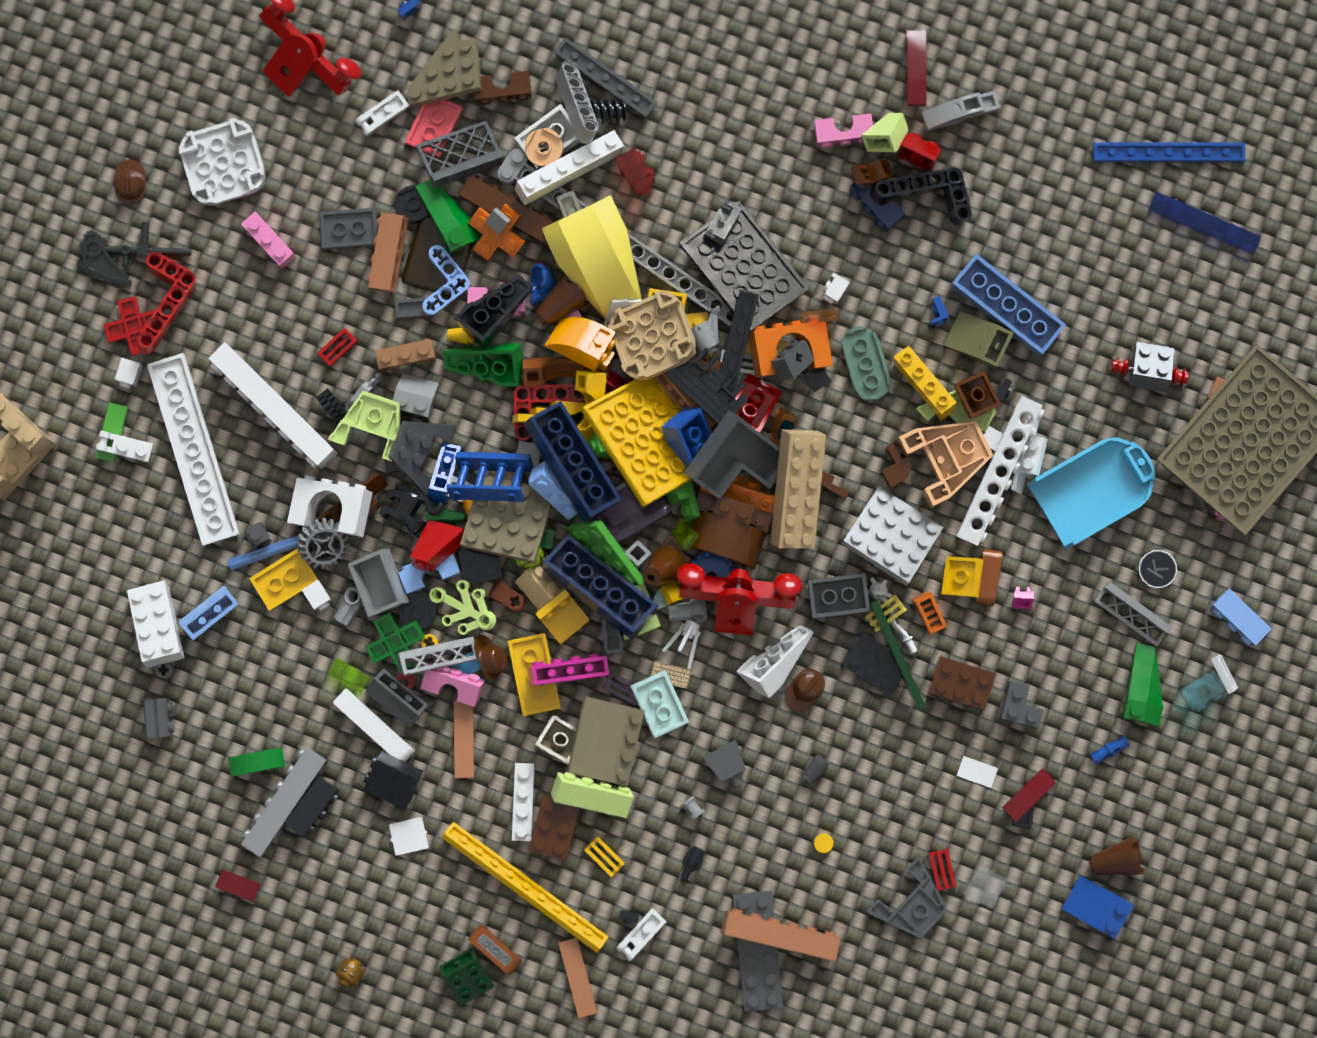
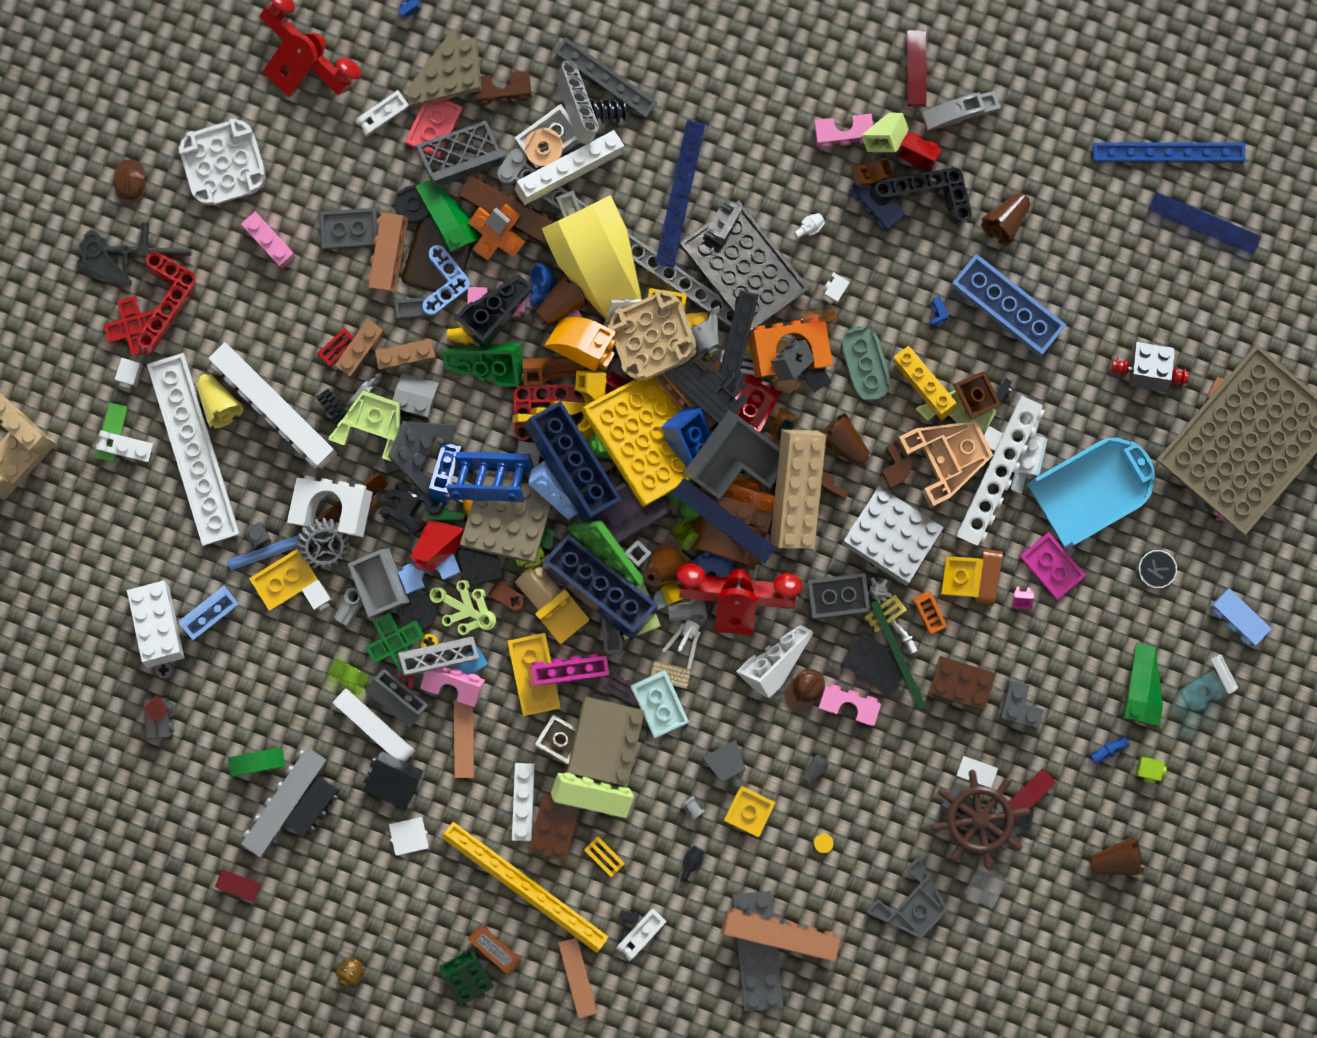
reddish brown piece [474,635,507,679] -> none
clear red hinge [615,147,656,197] -> none
red tile [928,849,956,891] -> none
olive slope [943,311,1014,370] -> none
blue slope [1062,875,1134,939] -> none
light grey fence [1094,582,1173,647] -> none
none -> clear red plate [142,695,170,723]
none -> light yellow cone [196,374,243,428]
none -> medium nougat arch [335,319,385,380]
none -> clear blue tile [655,120,705,268]
none -> clear blue tile [672,478,776,563]
none -> yellow plate [724,786,776,837]
none -> medium nougat head [771,374,801,395]
none -> white piece [794,213,825,239]
none -> bright pink arch [818,684,881,726]
none -> reddish brown cone [821,413,870,465]
none -> reddish brown brick [930,770,1030,870]
none -> reddish brown cone [981,193,1031,246]
none -> dark pink tile [1019,532,1086,601]
none -> lime brick [1135,757,1167,784]

